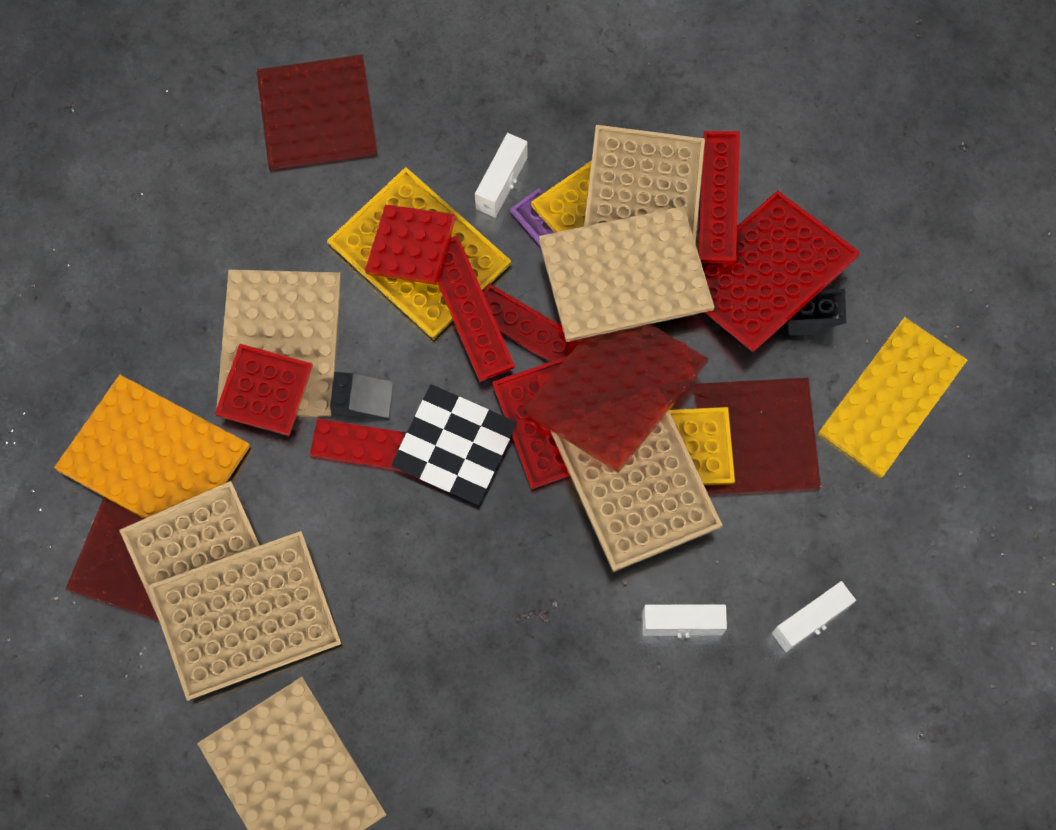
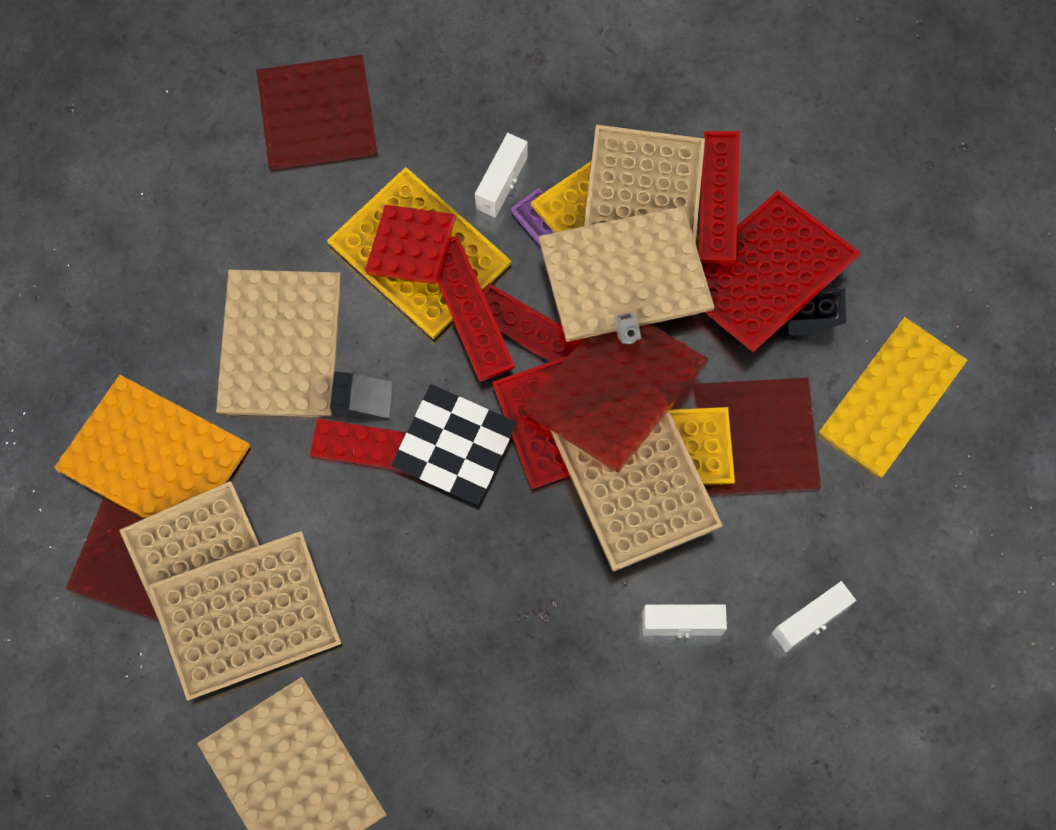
red plate [215,344,313,436] -> none
none -> light grey brick [614,312,641,344]

